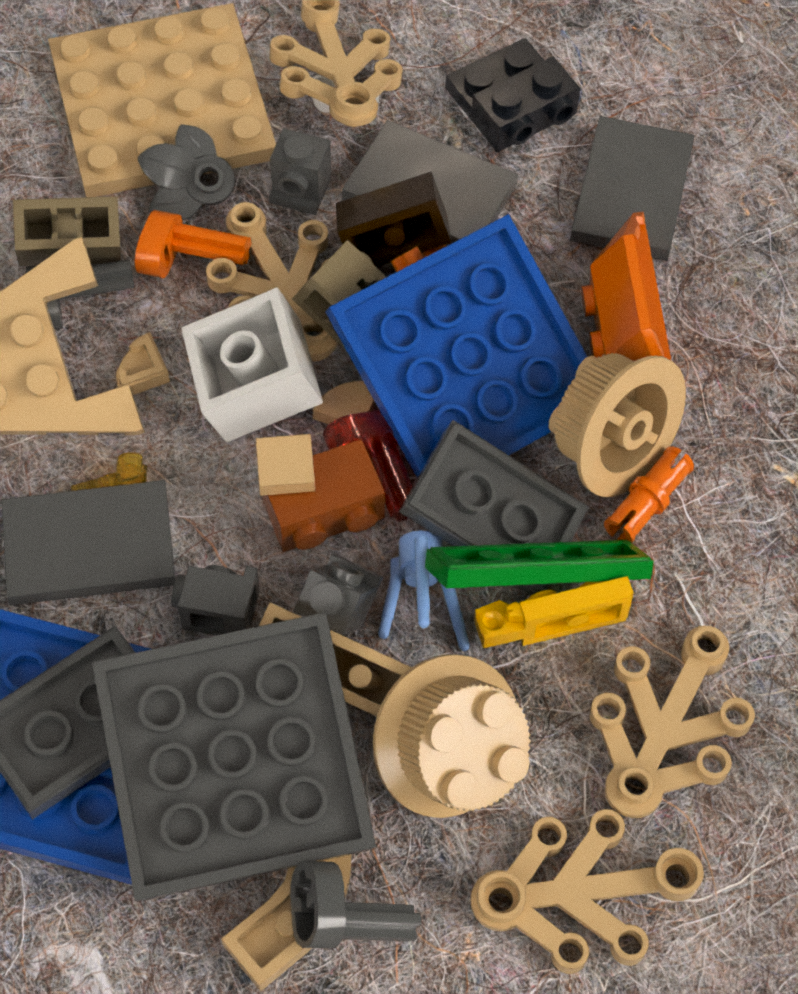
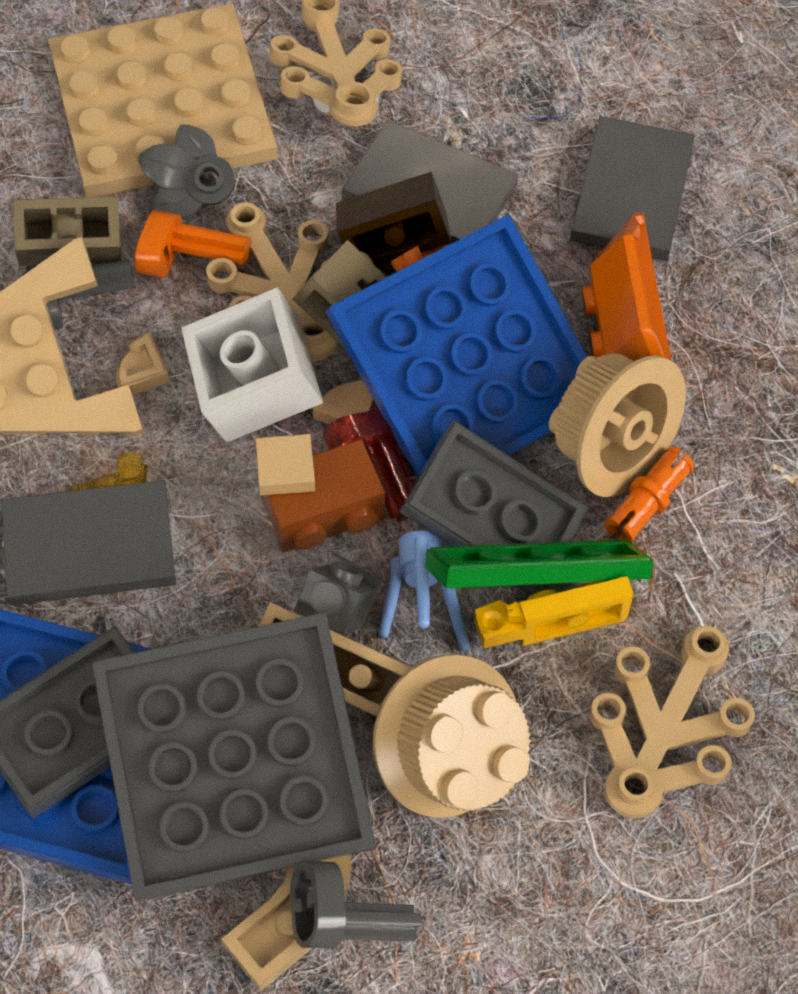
dark grey brick [171,565,260,635] -> none
dark grey brick [269,128,331,215] -> none
black plate [445,38,581,152] -> none
tan plant [470,809,704,974] -> none

